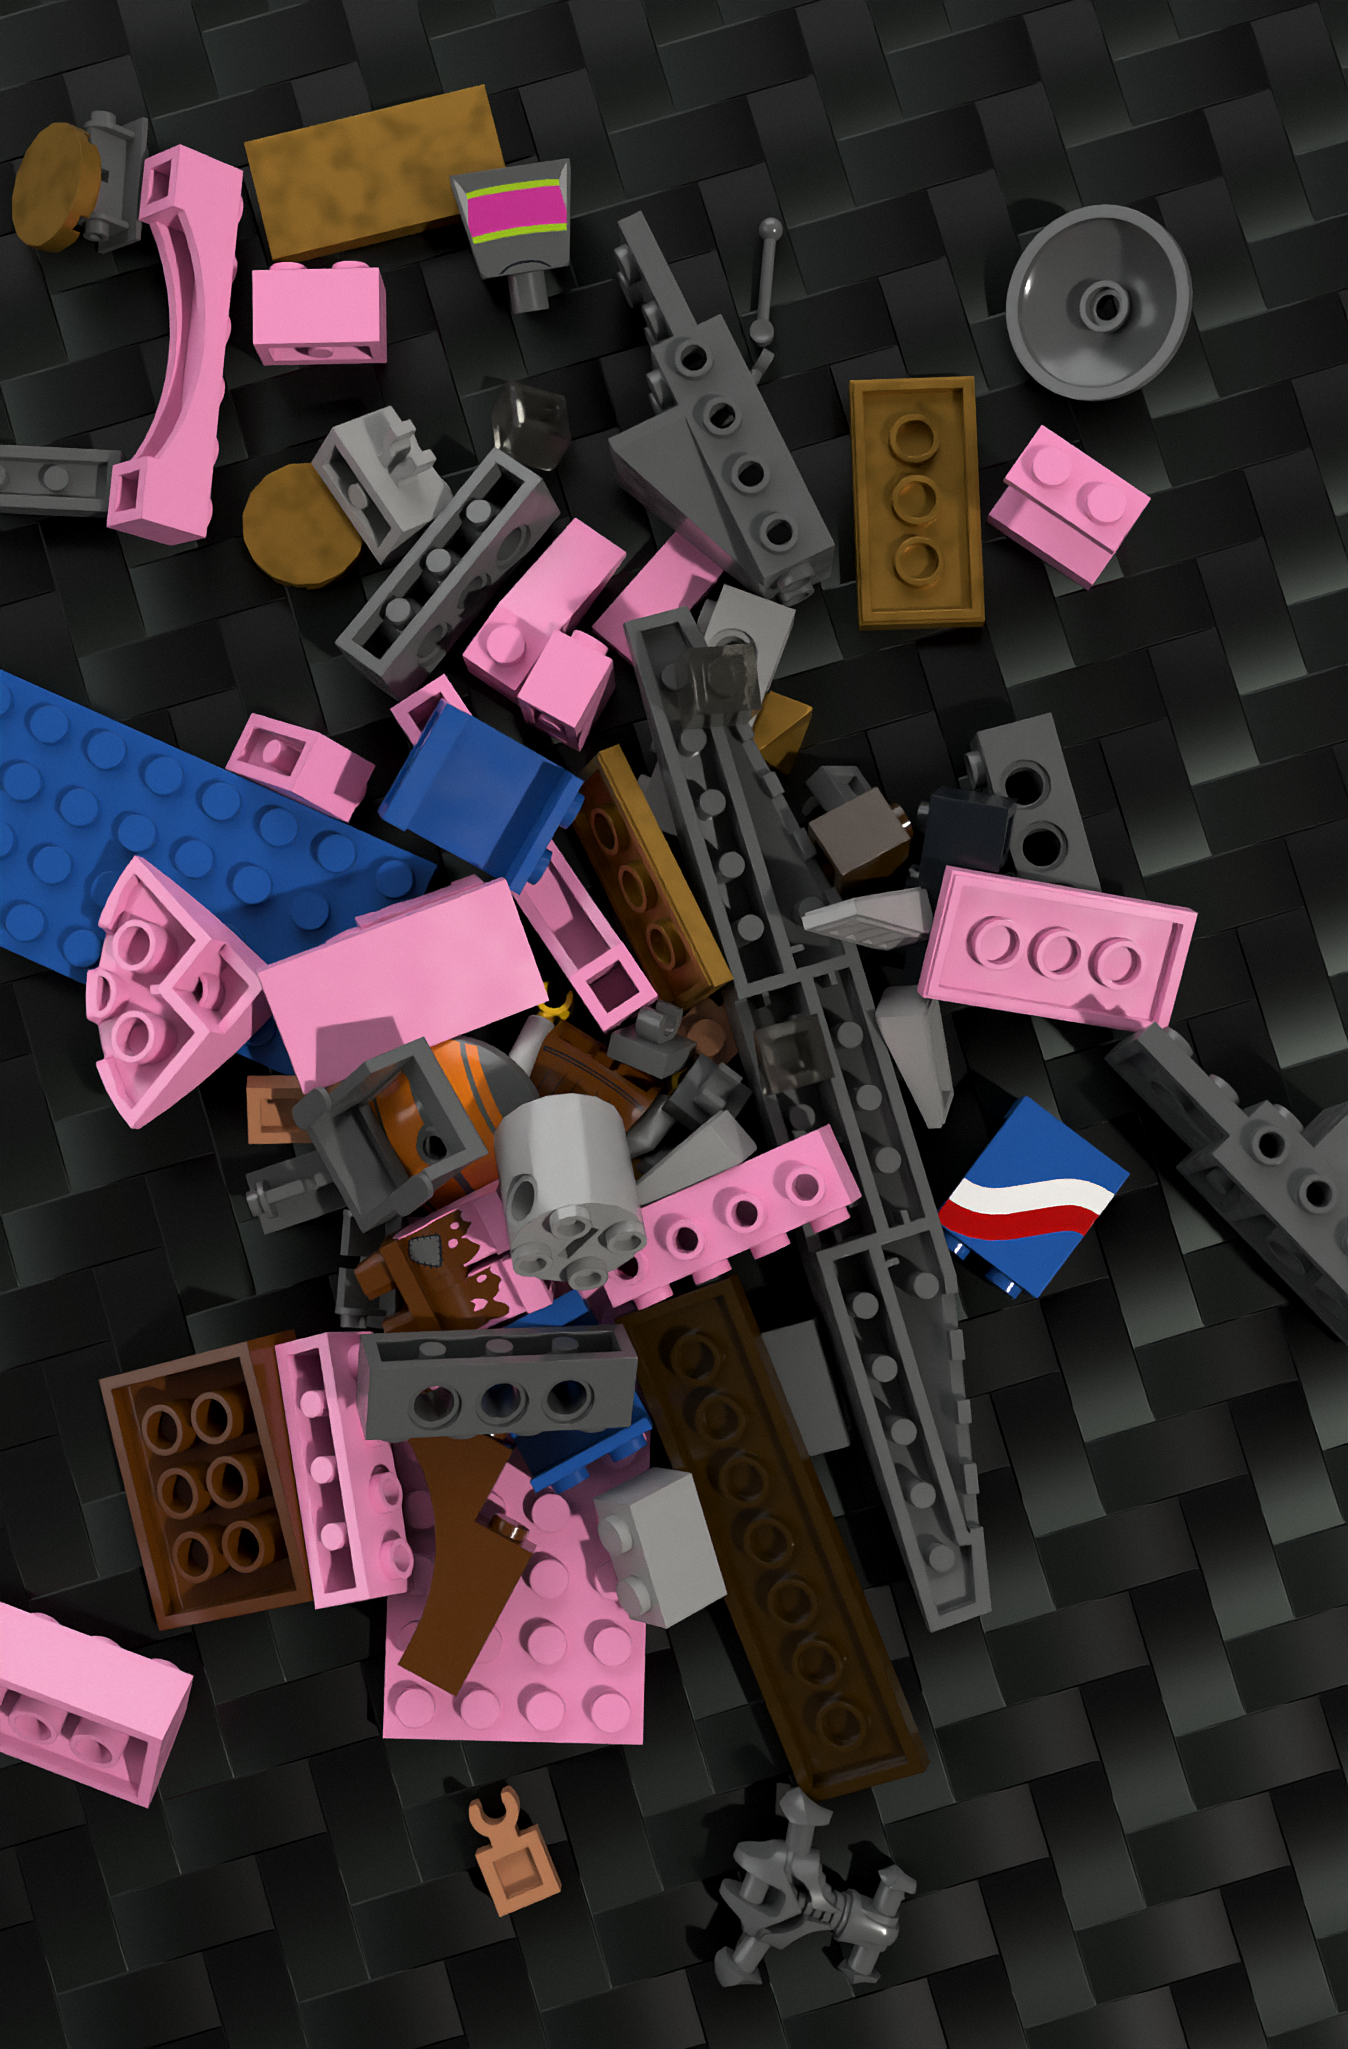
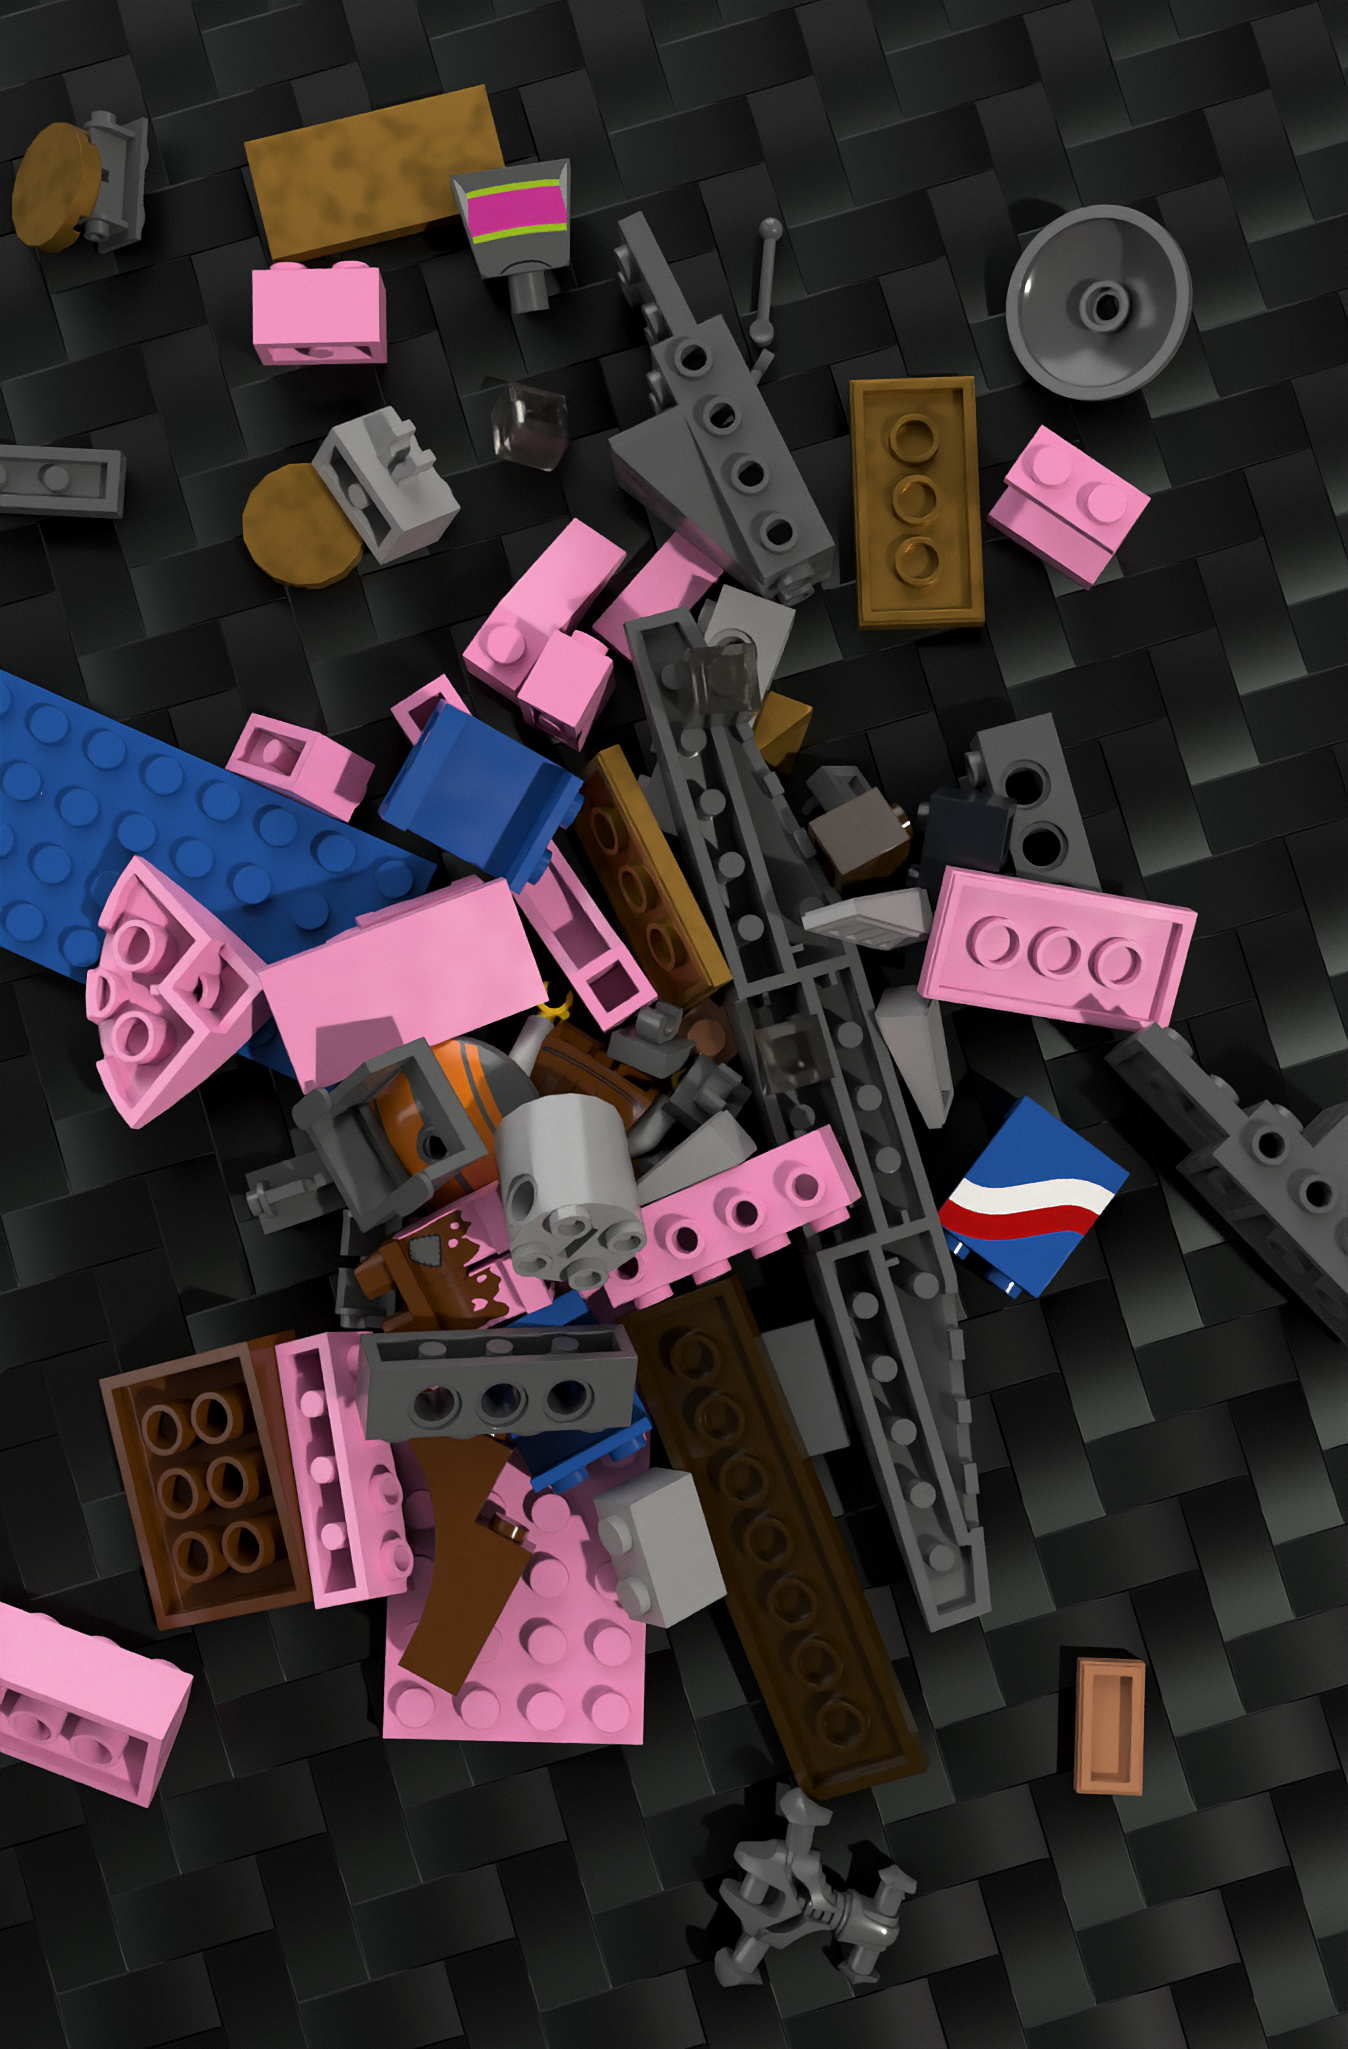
bright pink arch [106,144,243,546] -> none
nougat plate [246,1075,343,1144] -> none
dark grey brick [335,447,561,703] -> none
nougat plate [469,1785,562,1917] -> none
none -> nougat tile [1074,1657,1145,1796]

